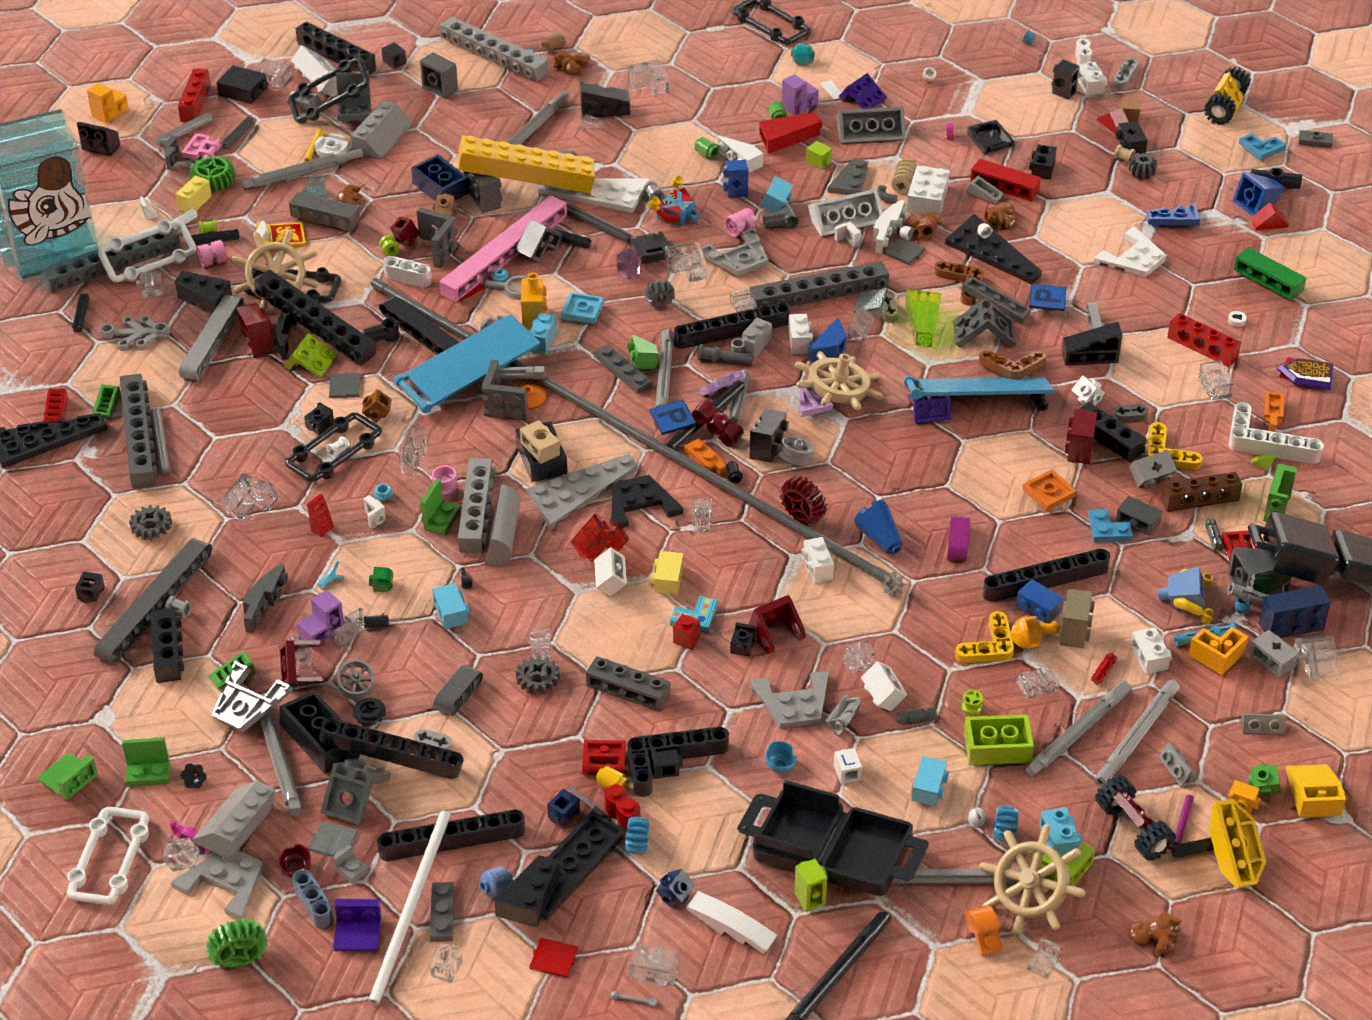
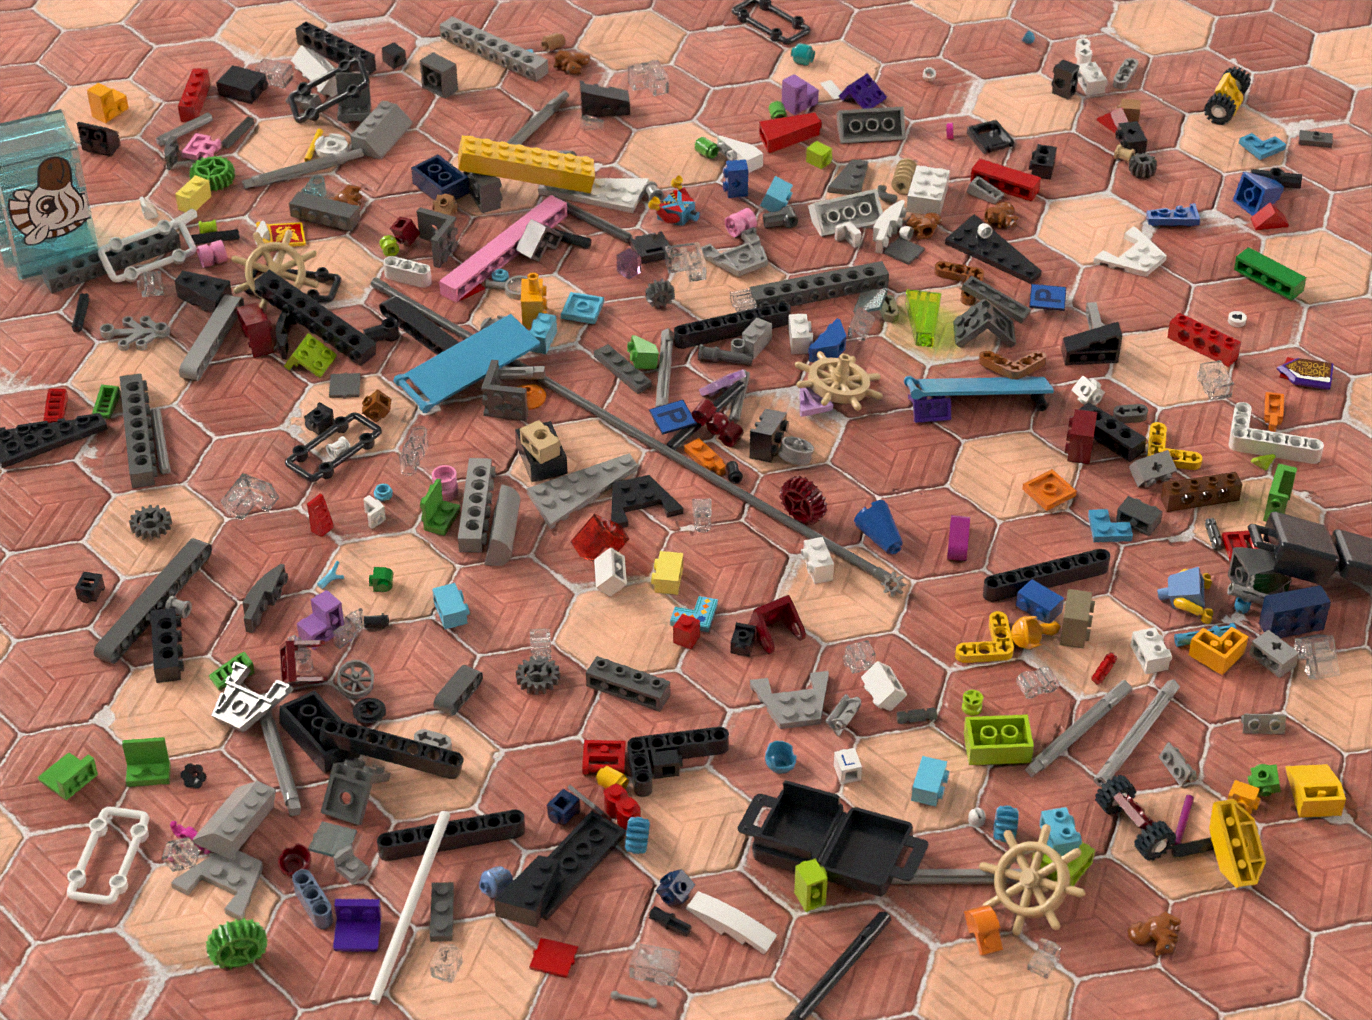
black hand [460,567,473,588] -> none
none -> black axle [649,906,692,936]

